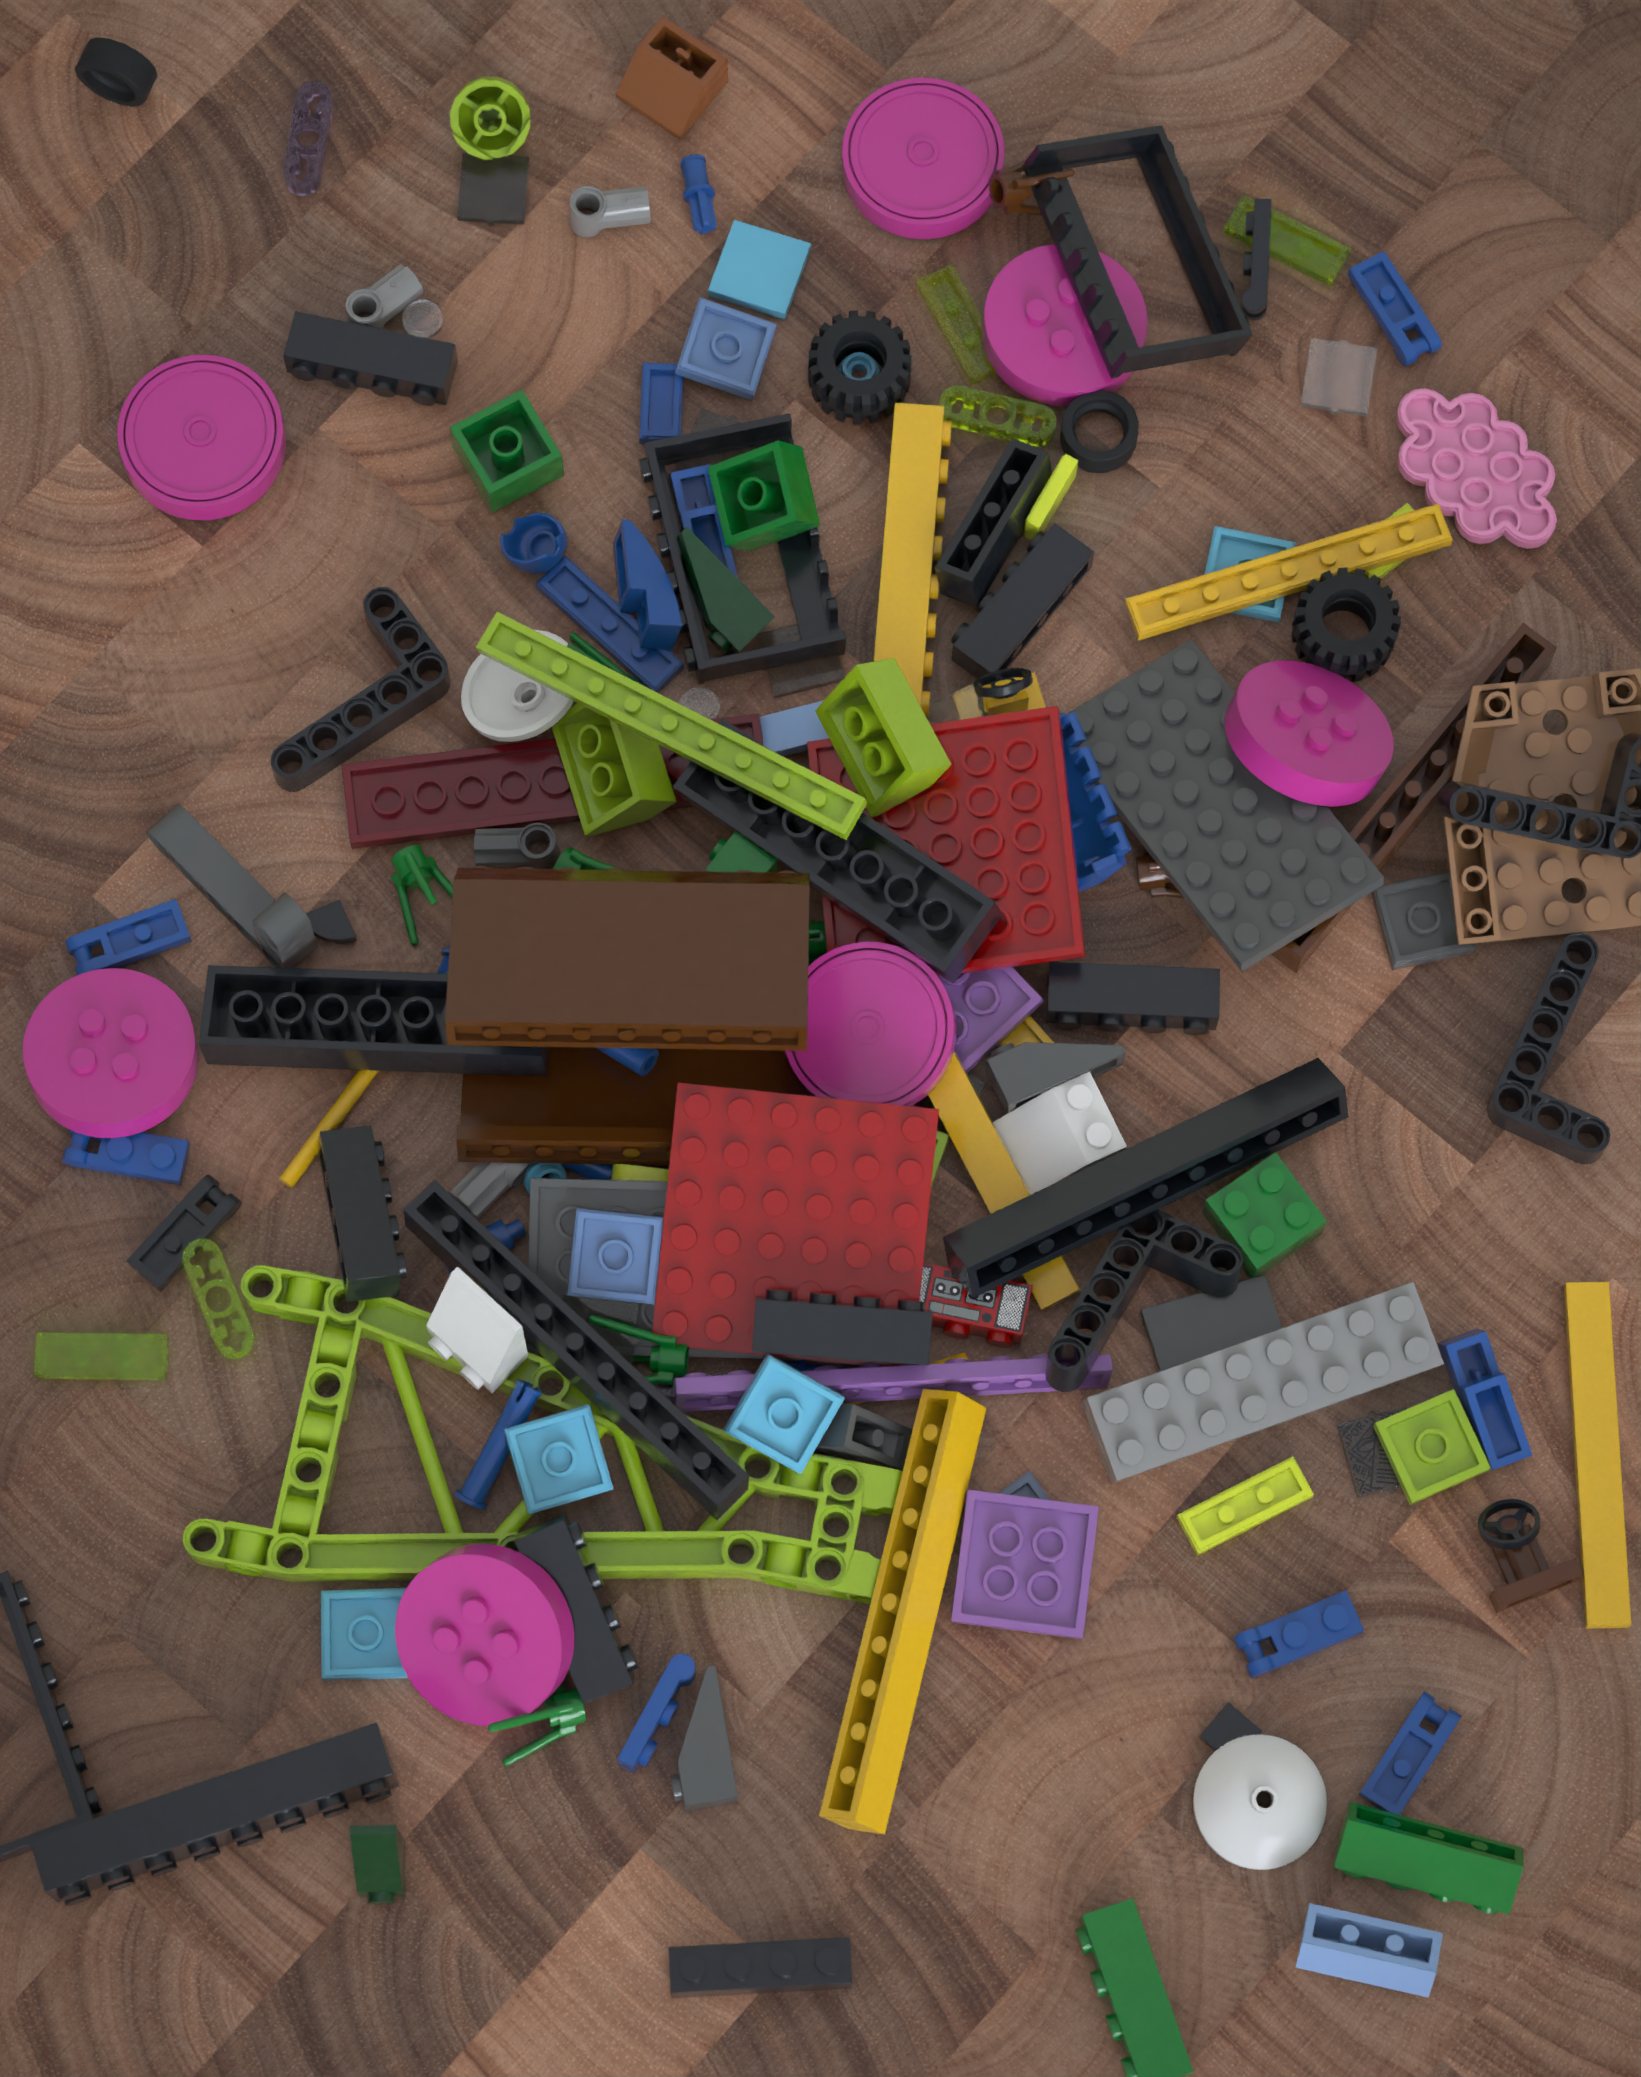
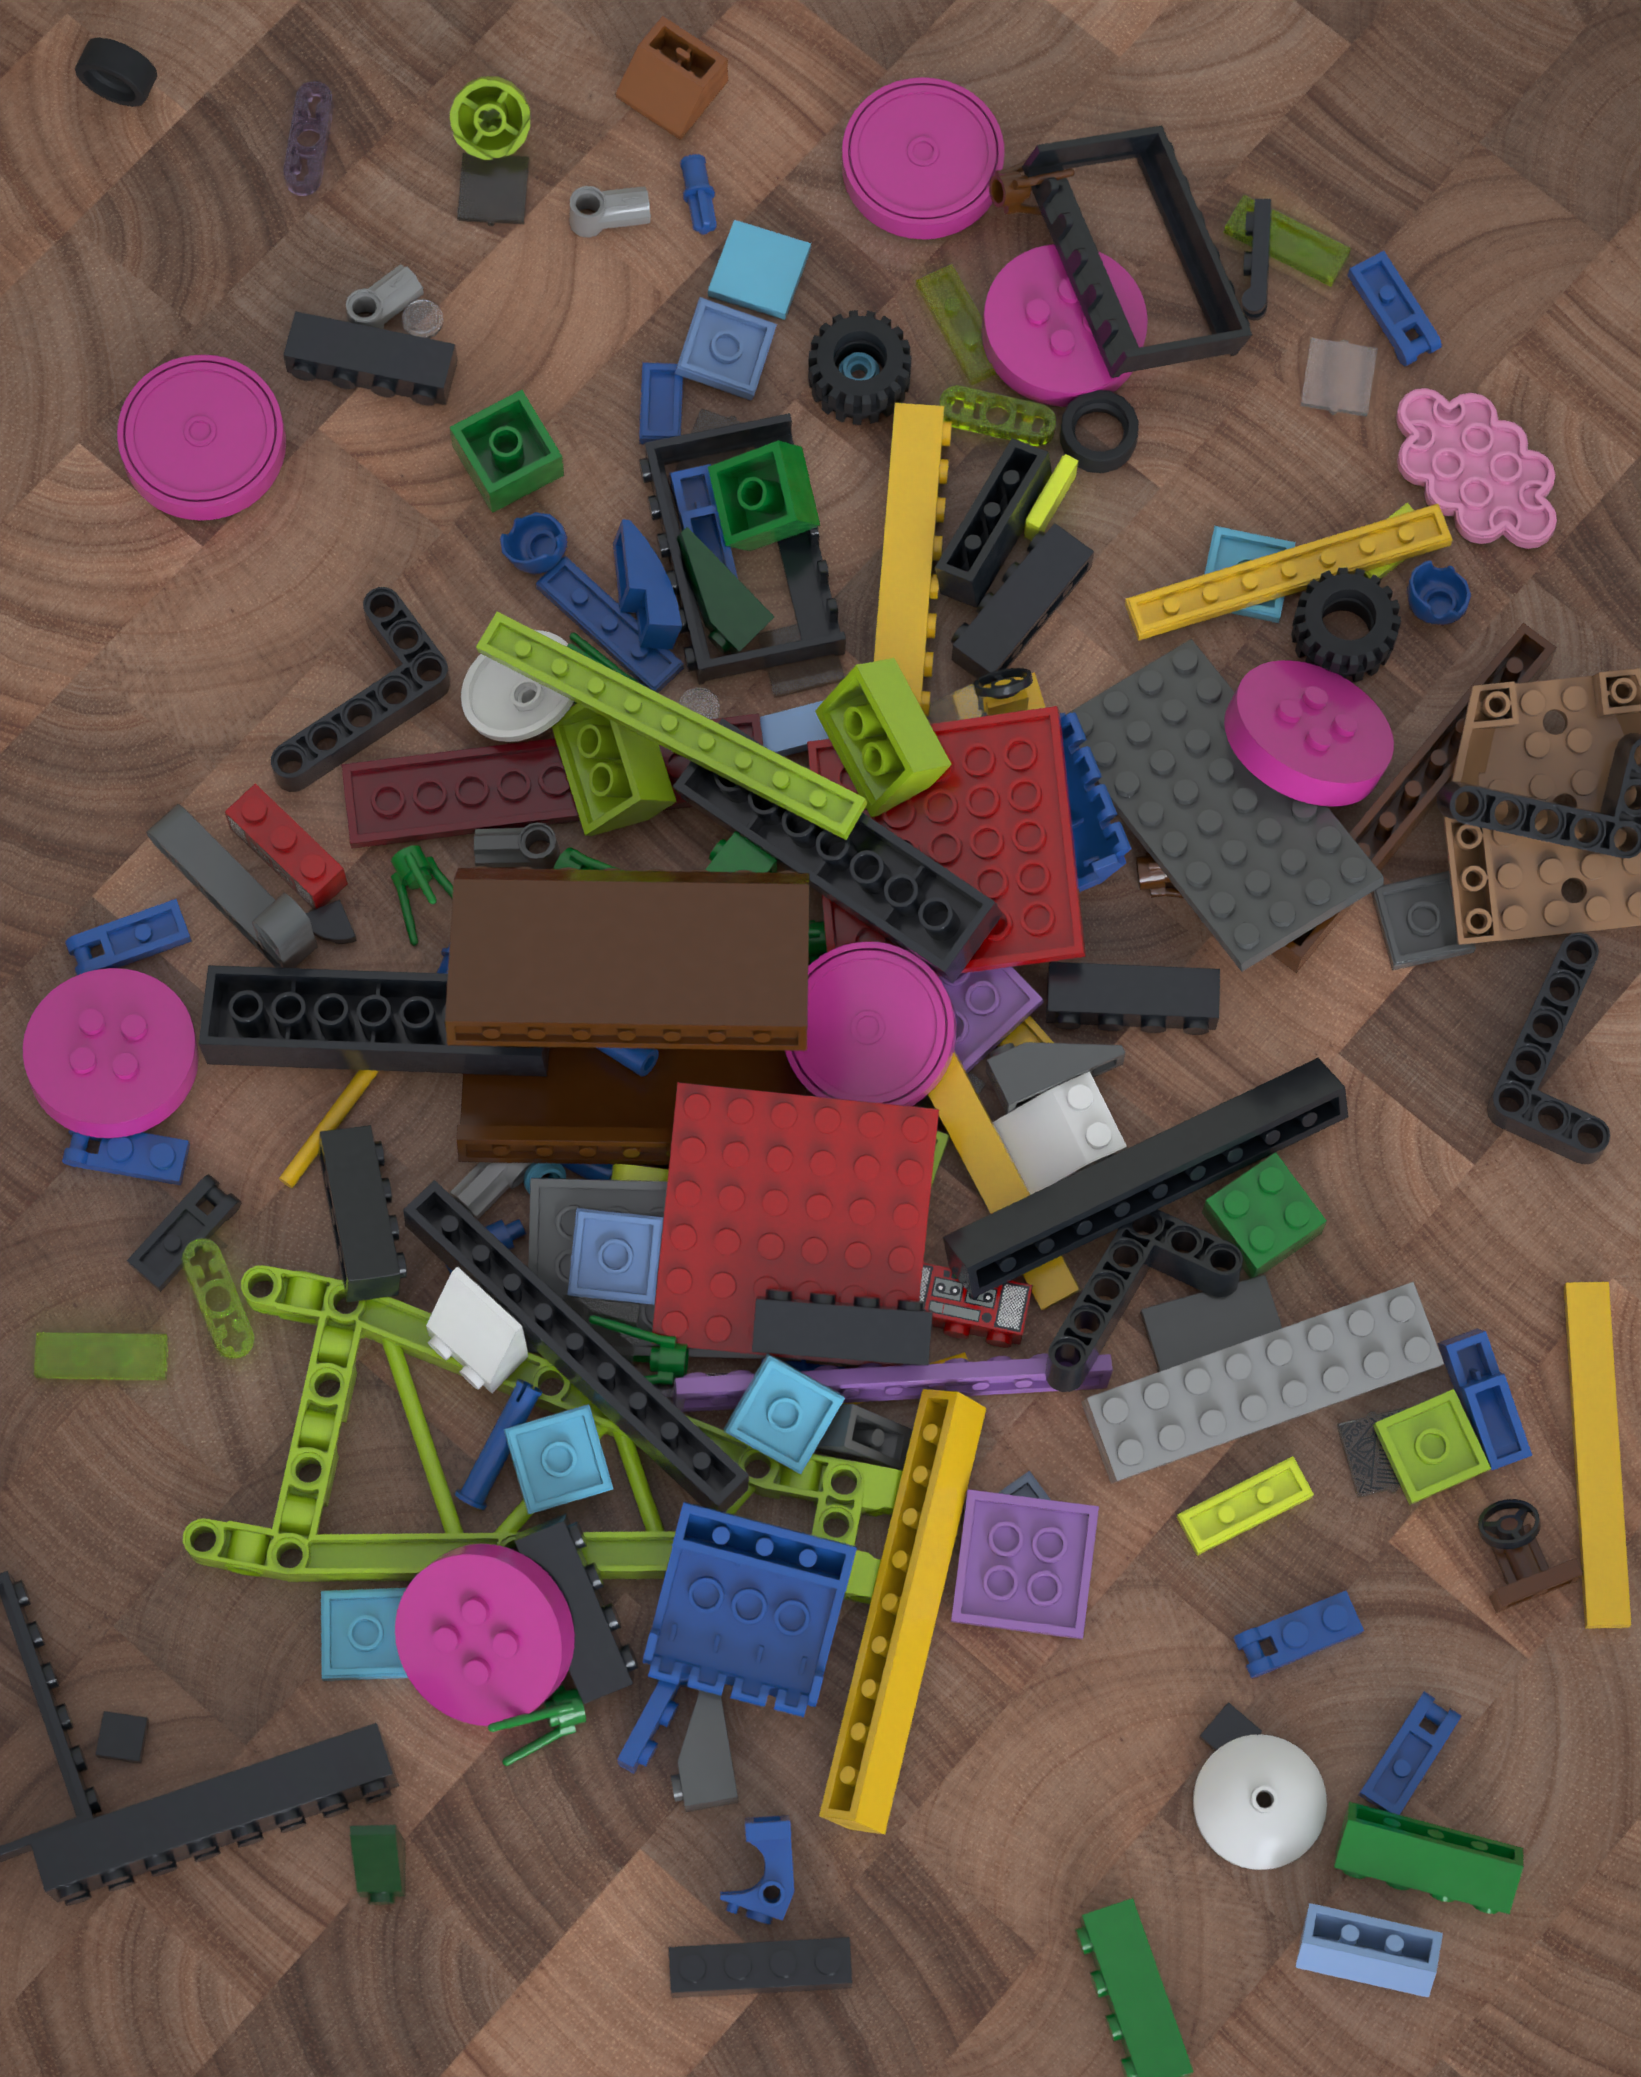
none -> black tile [95,1711,149,1764]
none -> red brick [225,783,348,910]
none -> blue slope [643,1502,857,1717]
none -> blue tile [720,1815,794,1925]
none -> blue hair [1407,560,1471,625]

